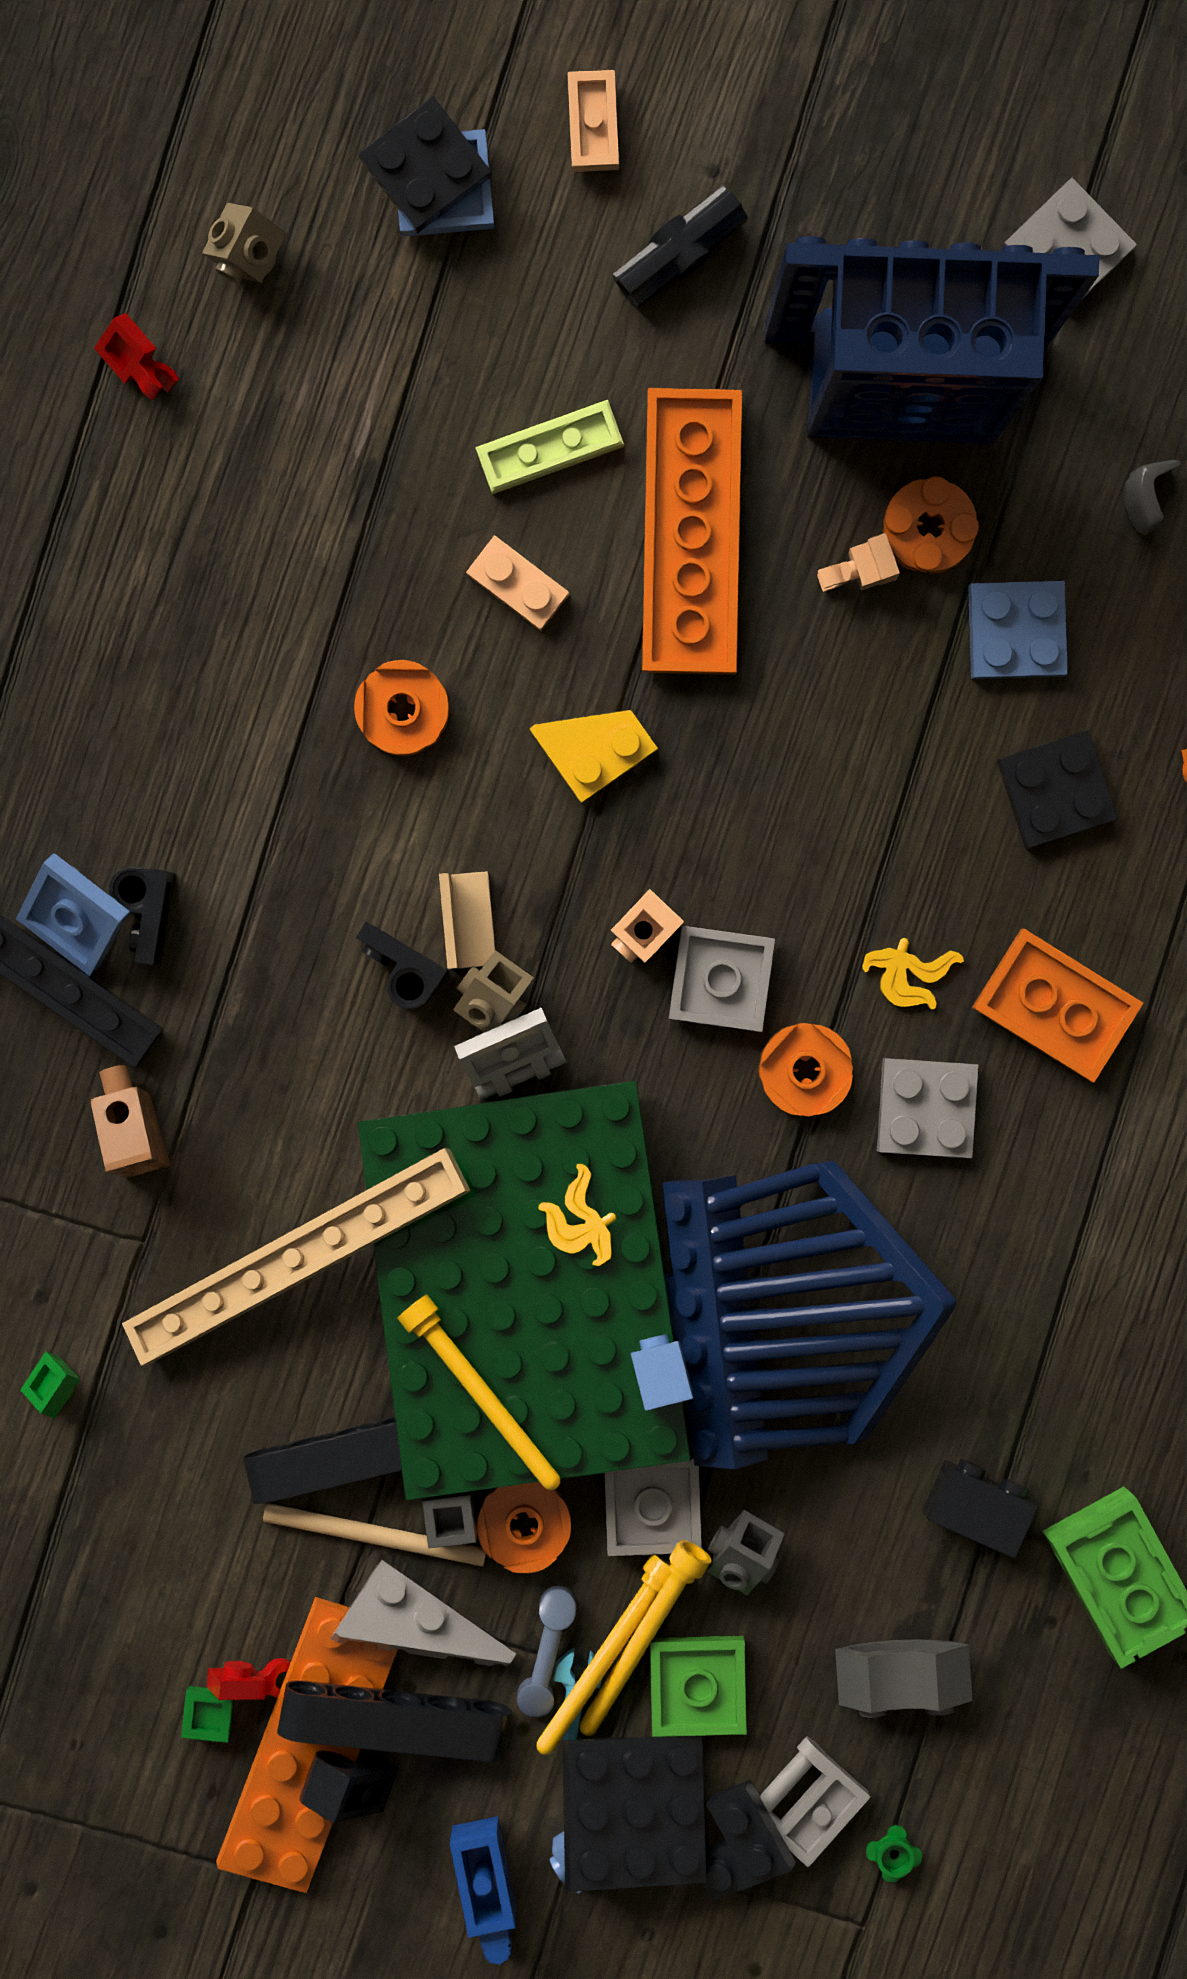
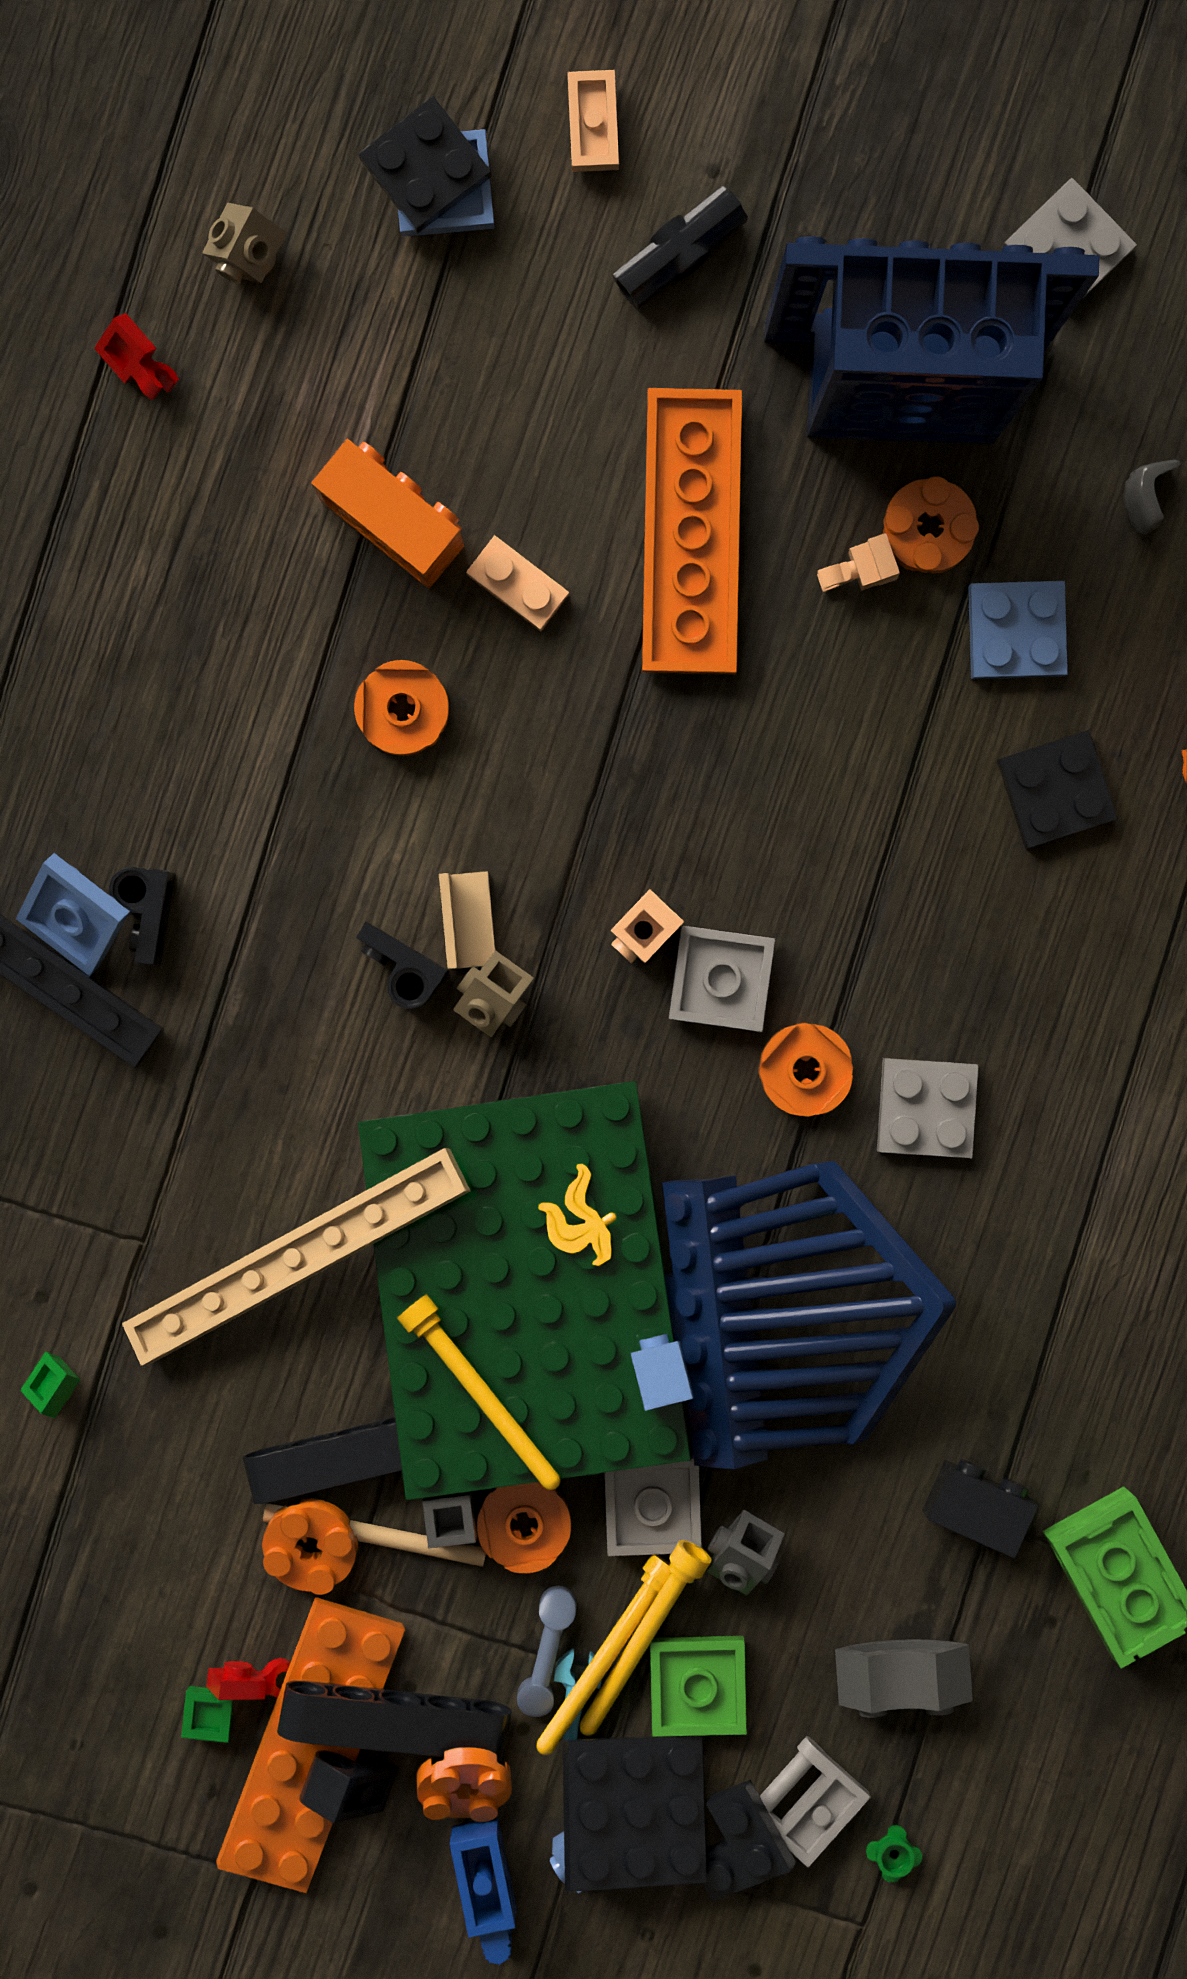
medium nougat torso [91,1065,171,1179] -> none
light grey wing [331,1560,516,1666] -> none
light grey plate [454,1008,567,1101] -> none
yellowish green tile [476,400,624,494] -> none
yellow wing [529,710,658,804] -> none
yellow piece [862,938,964,1009] -> none
orange plate [972,928,1143,1083] -> none
none -> orange plate [262,1498,358,1595]
none -> orange brick [311,438,464,589]
none -> orange plate [416,1747,512,1822]

